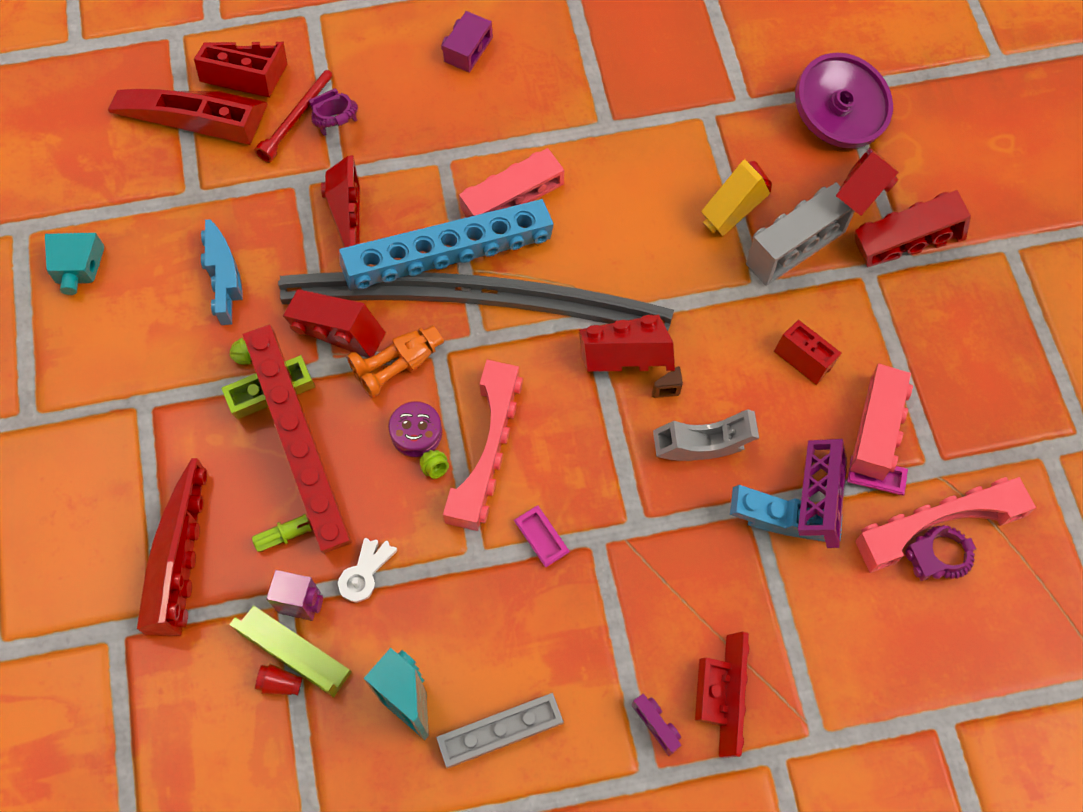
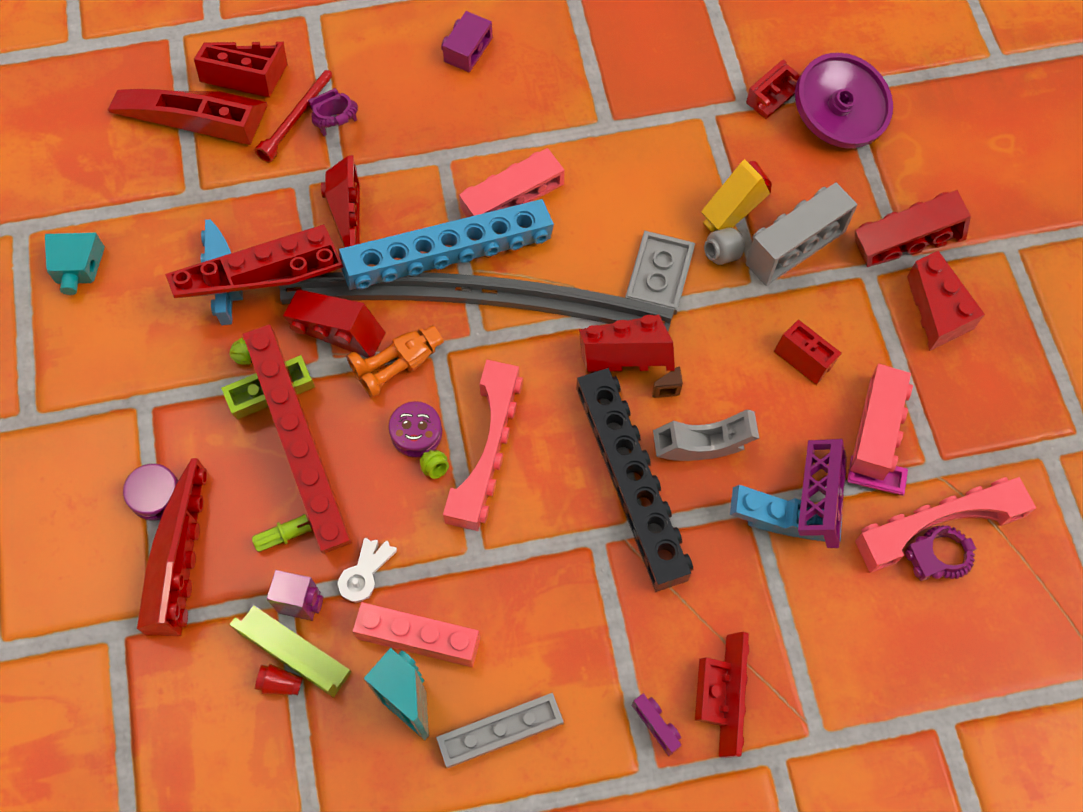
dark pink tile [514,505,570,568] -> none
red wedge [836,147,899,216] -> none
none -> head [123,464,179,521]
none -> red wedge [165,224,343,298]
none -> coral brick [353,602,480,667]
none -> black brick [576,368,693,592]
none -> light grey tile [625,230,695,314]
none -> light grey head [704,227,745,265]
none -> red hinge [746,59,800,119]
none -> red wedge [907,251,985,351]

